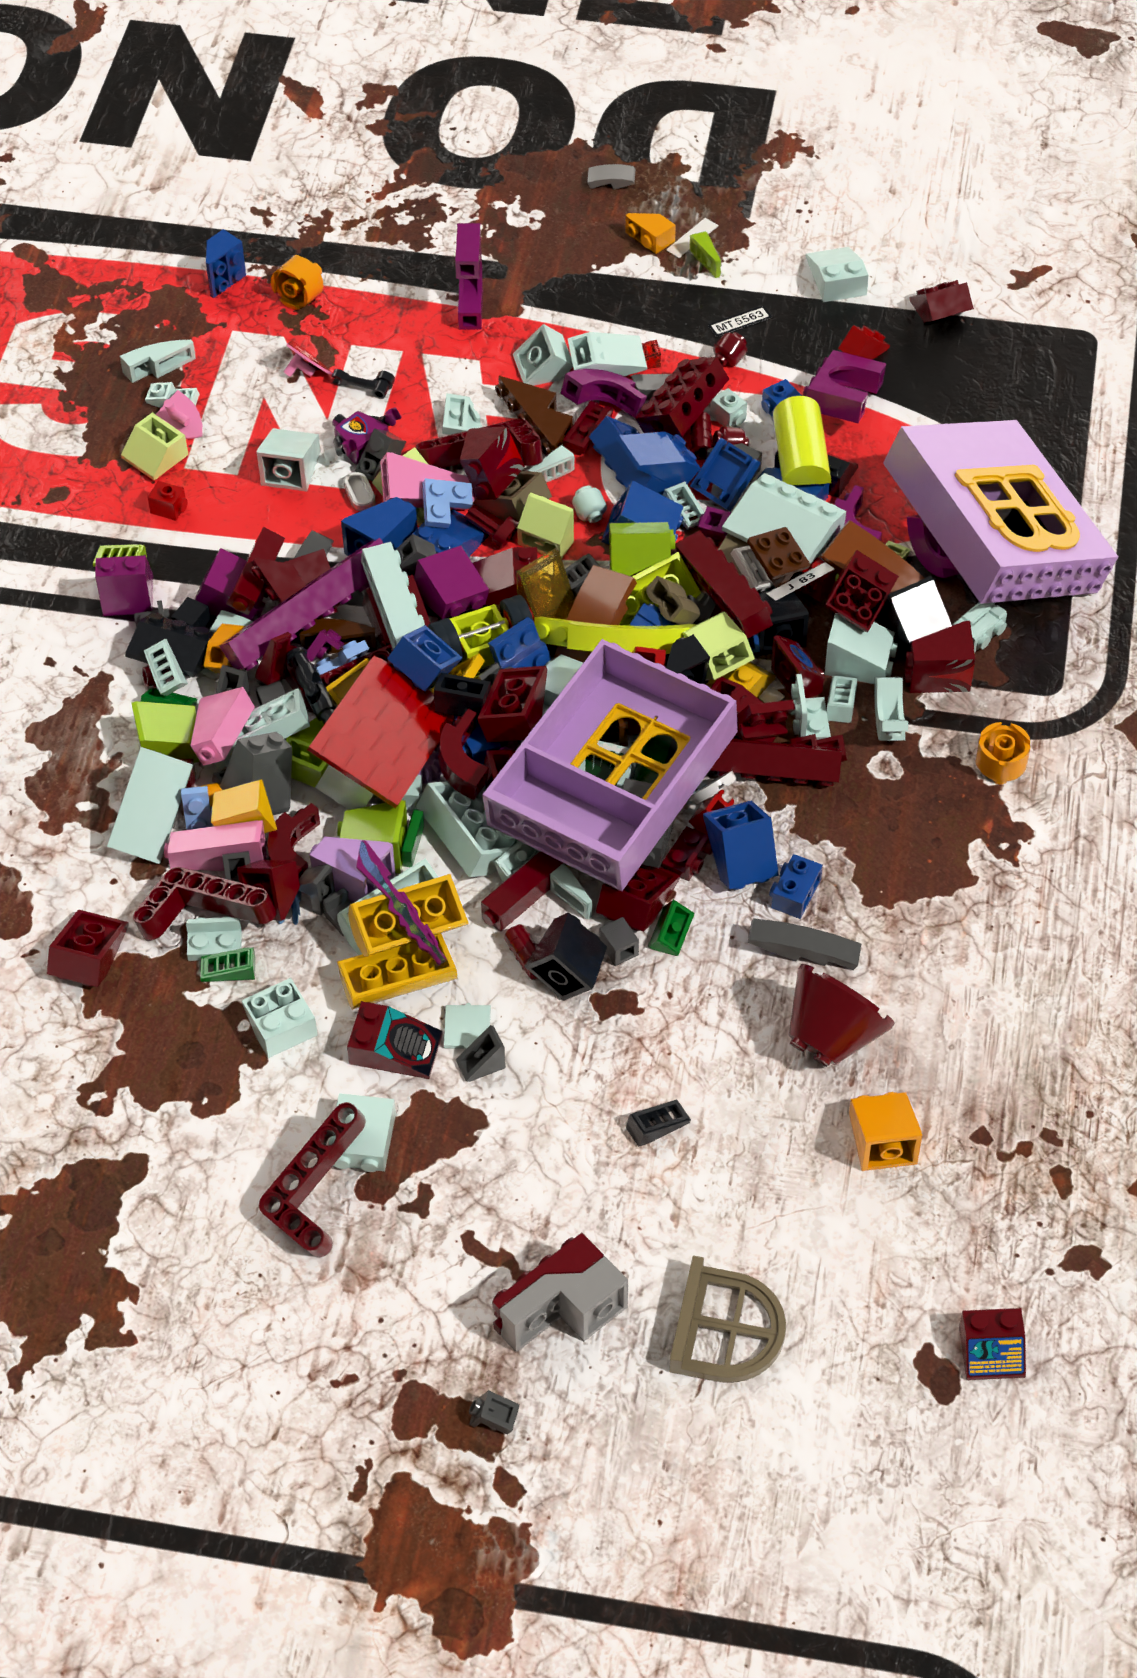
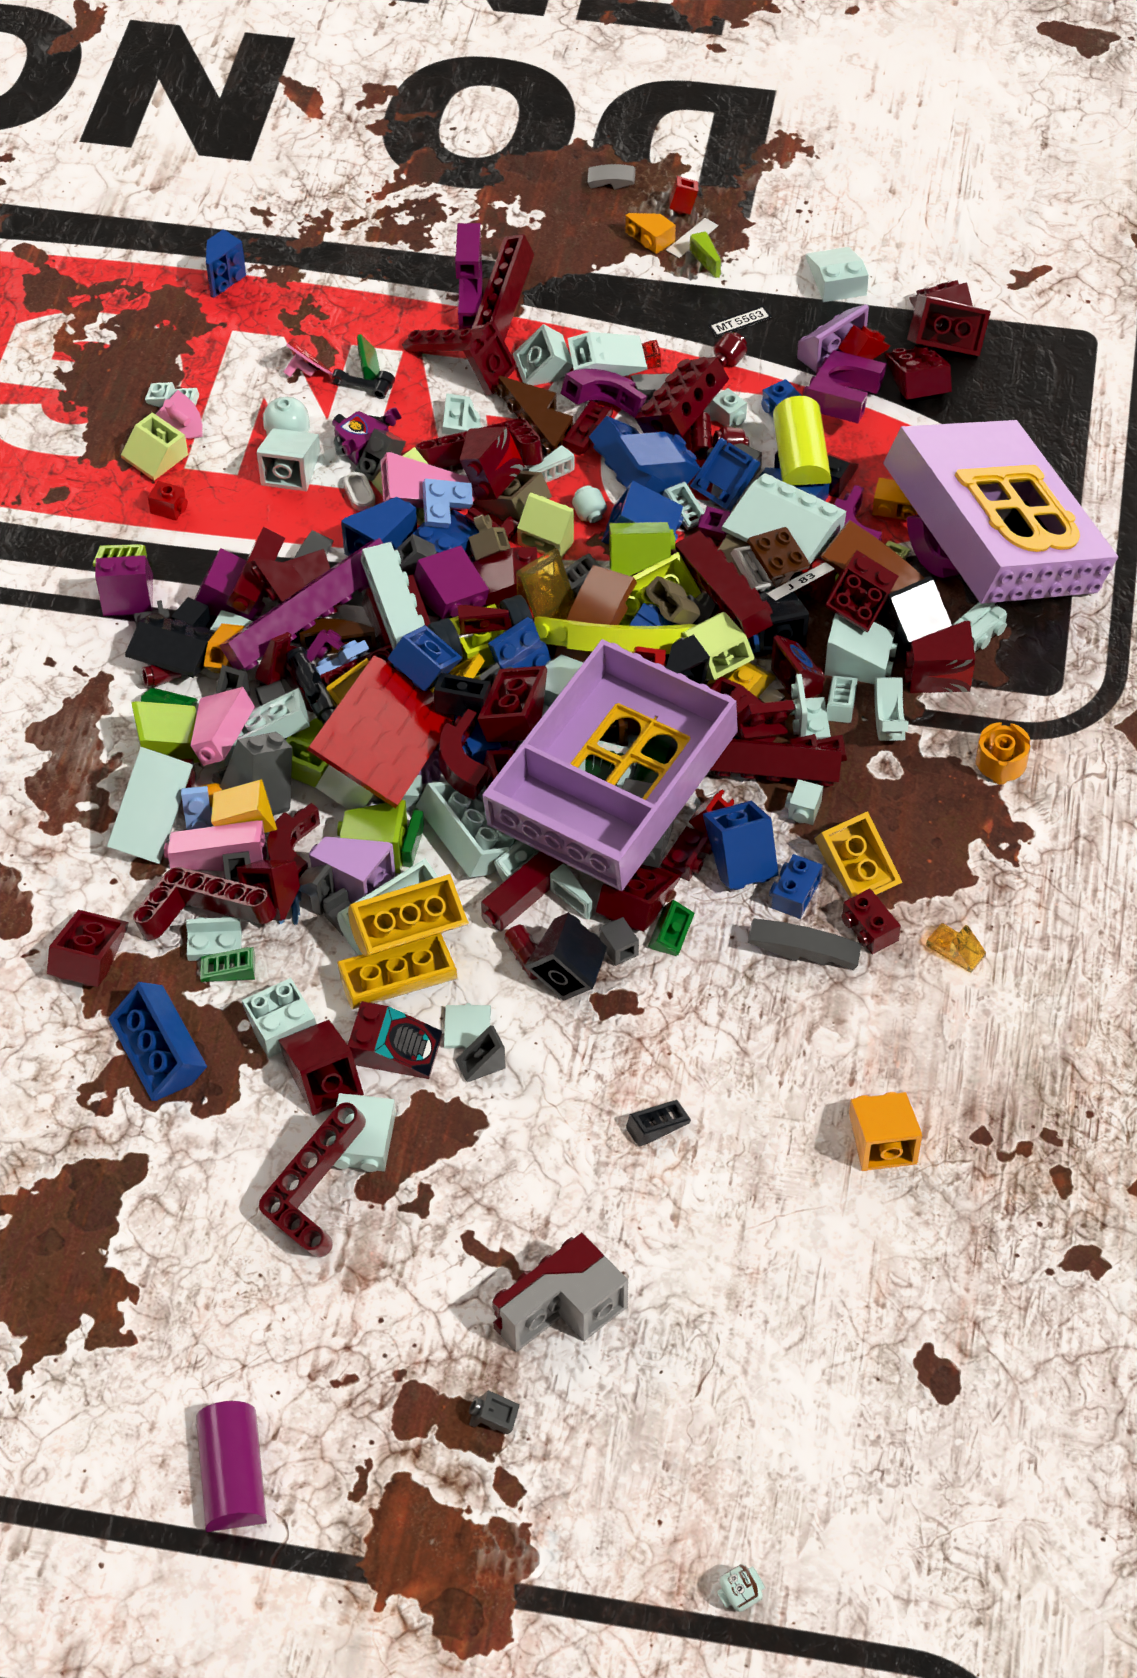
light aqua slope [120,340,196,383] -> none
light aqua slope [144,639,188,696] -> none
light orange brick [271,255,323,310] -> none
magenta sword [356,840,447,966] -> none
dark tan window [669,1255,786,1383] -> none
white tile [689,771,736,805] -> none
dark red cone [789,964,895,1067] -> none
slope [959,1308,1026,1380] -> none
none -> blue slope [108,982,207,1101]
none -> magenta brick [196,1401,267,1532]
none -> light aqua cylinder [263,396,310,435]
none -> dark red slope [278,1019,364,1116]
none -> green slope [357,334,380,381]
none -> dark red bracket [402,322,517,395]
none -> dark red slope [457,605,510,634]
none -> dark tan brick [469,514,511,560]
none -> dark red brick [472,234,534,341]
none -> red brick [669,176,698,214]
none -> light aqua head [717,1564,765,1612]
none -> light aqua brick [785,780,823,825]
none -> lavender slope [797,304,869,372]
none -> yellow slope [814,811,902,898]
none -> dark red brick [841,888,901,955]
none -> light orange slope [872,478,918,520]
none -> dark red slope [885,344,952,399]
none -> dark red slope [907,294,991,356]
none -> clear yellow slope [926,923,986,973]

